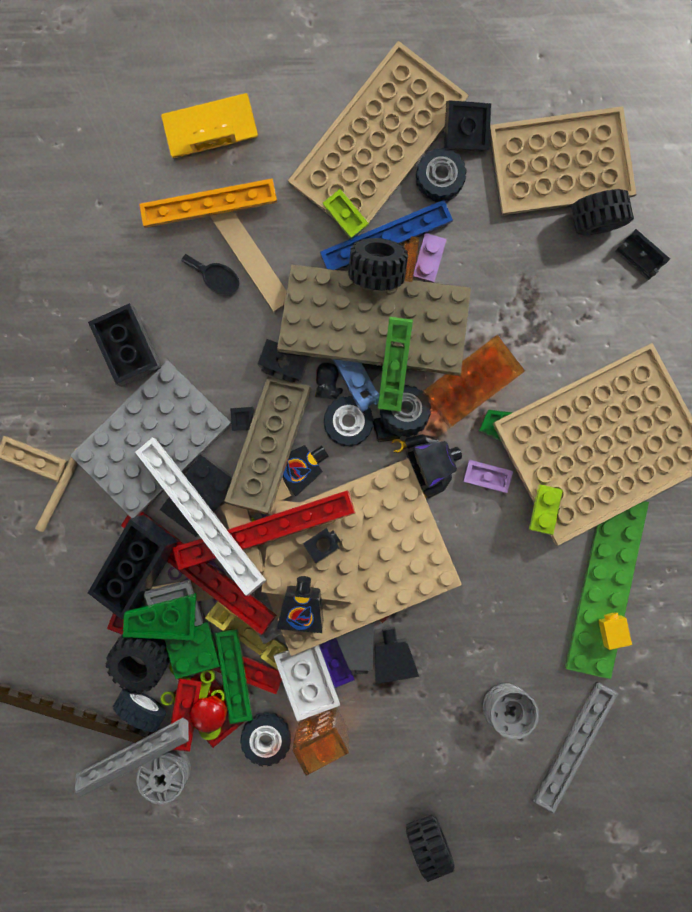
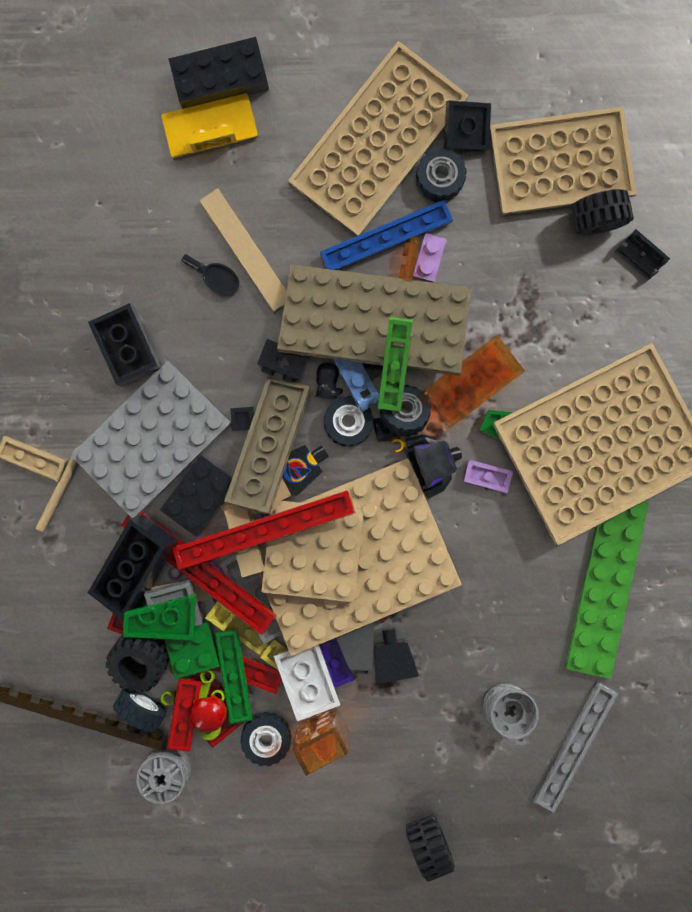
light grey tile [75,718,189,797] -> none
white plate [135,437,266,596] -> none
light orange plate [139,178,277,228] -> none
black torso [277,576,324,633] -> none
black brick [303,528,341,564] -> none
lime plate [322,189,369,240] -> none
black tyre [348,238,408,291] -> none
lime plate [529,484,563,535] -> none
yellow brick [598,613,632,650] -> none
none -> black brick [168,37,269,109]

